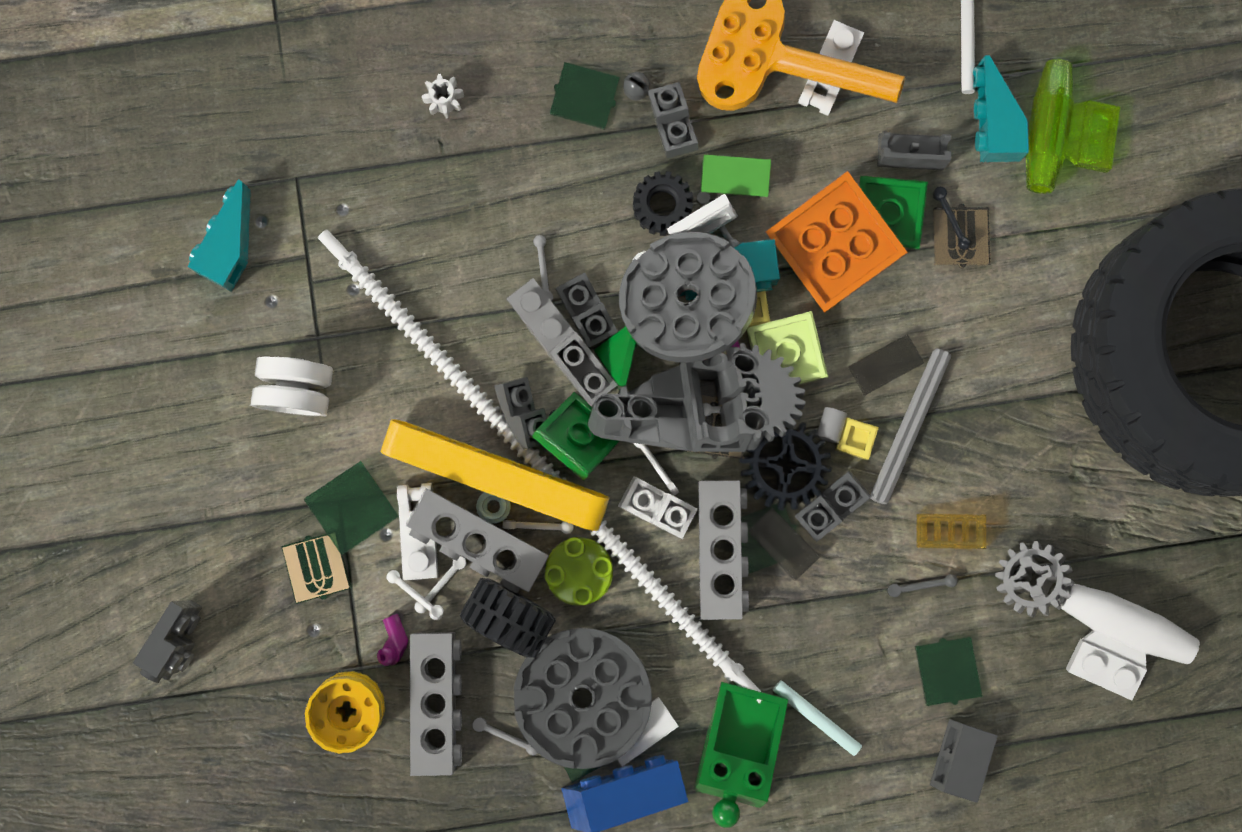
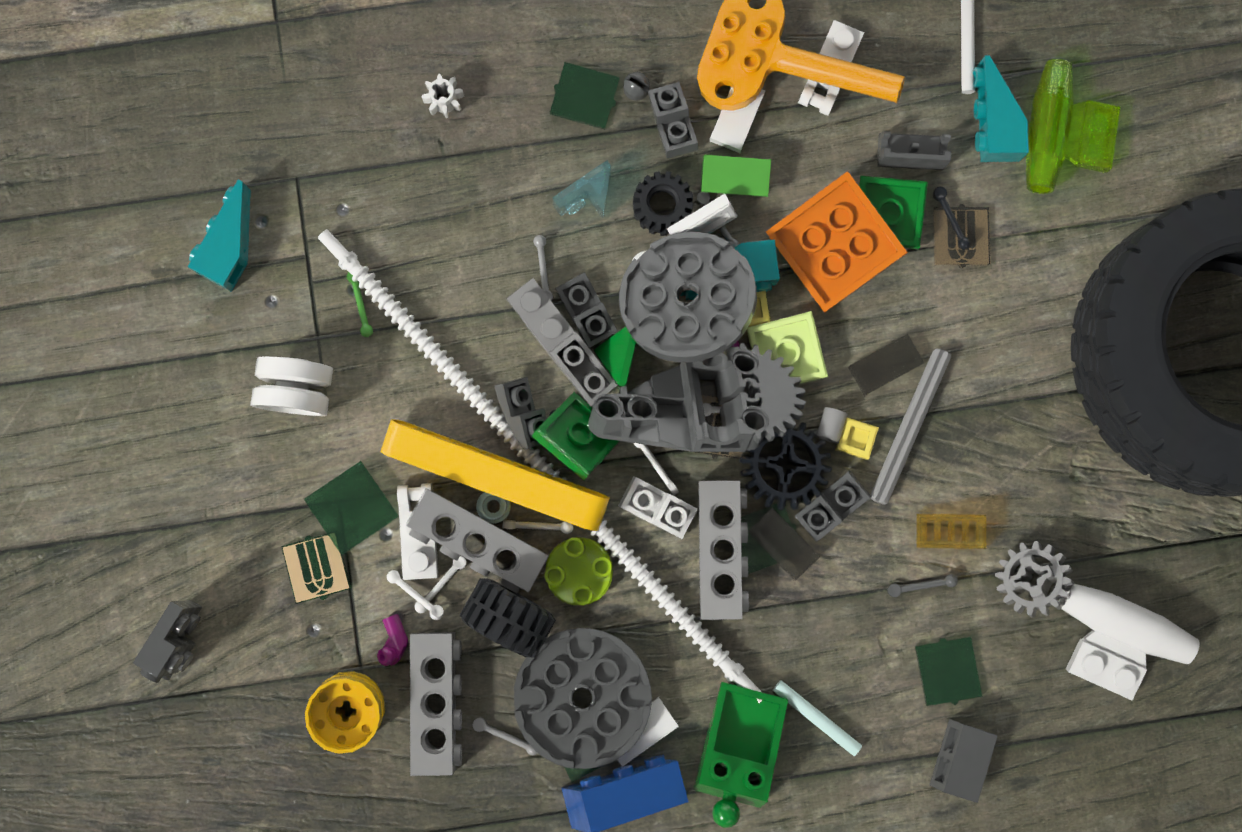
none -> bright green hinge [347,272,373,337]
none -> clear light blue slope [552,160,611,218]
none -> white tile [710,87,765,153]

